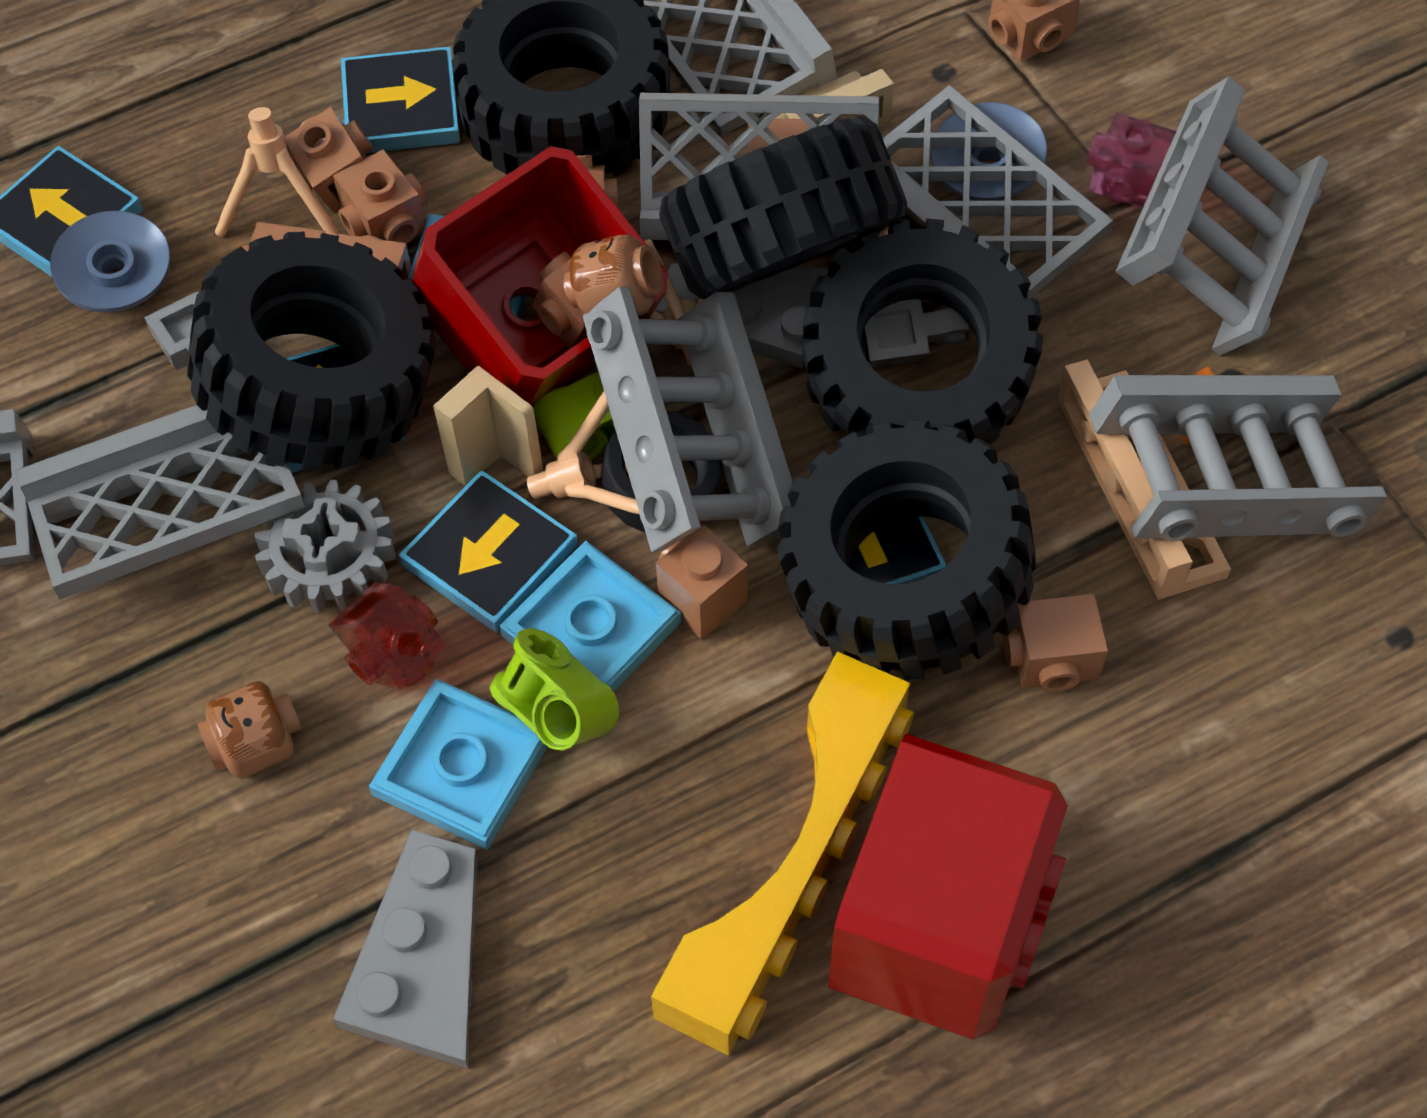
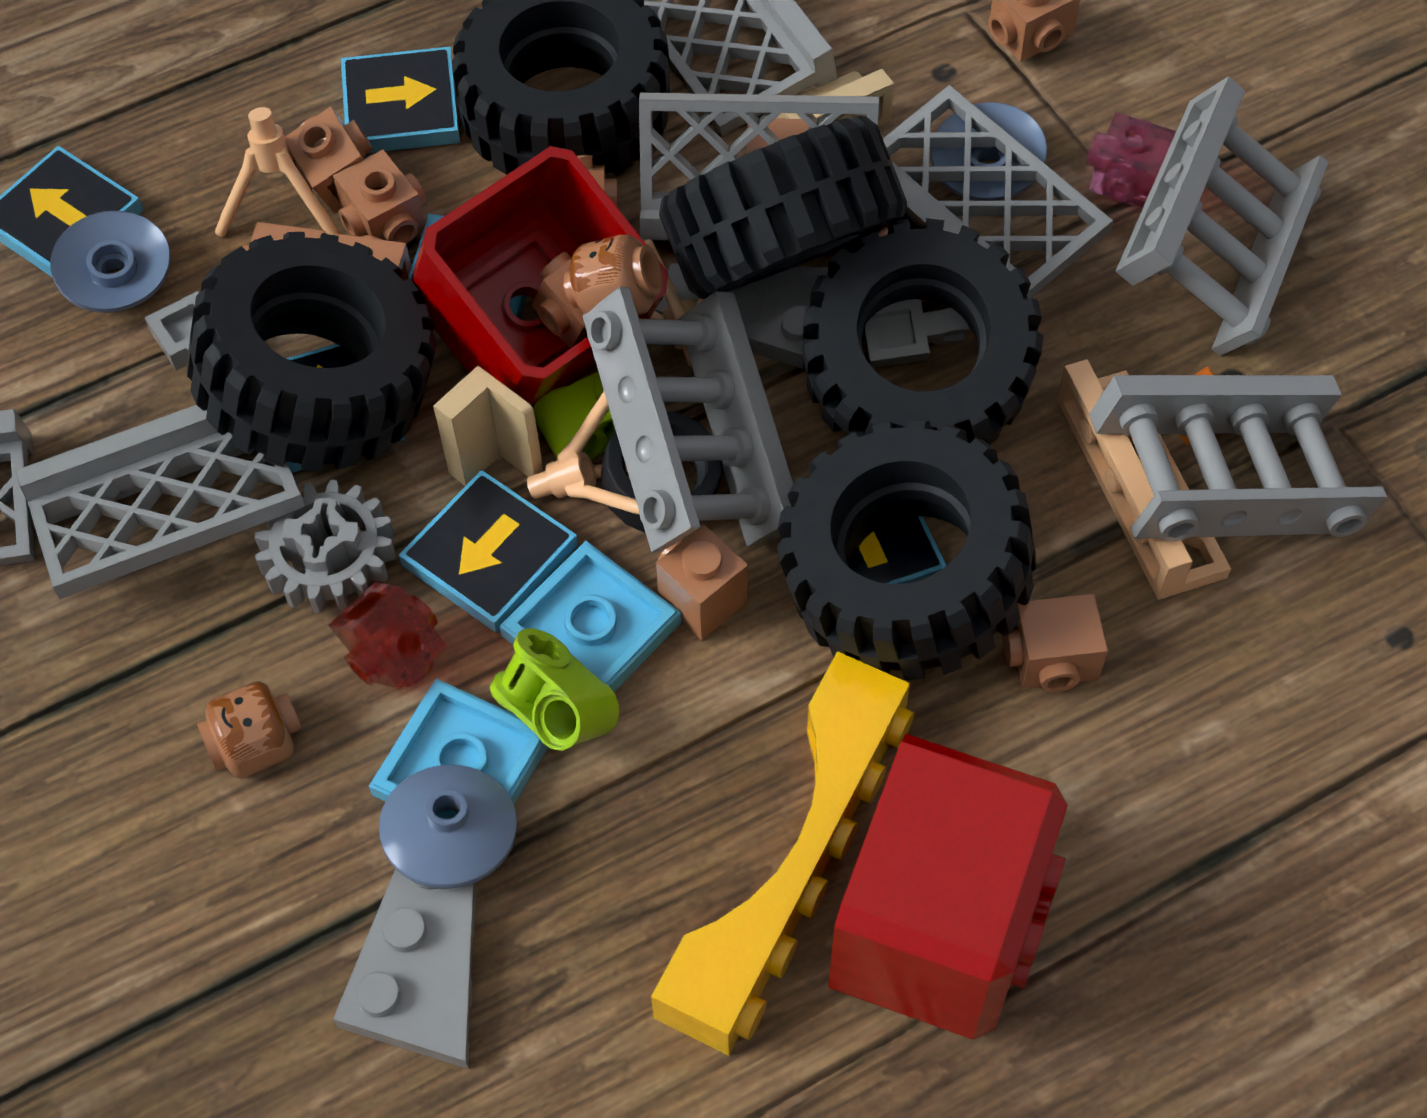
none -> sand blue dish [379,765,517,889]

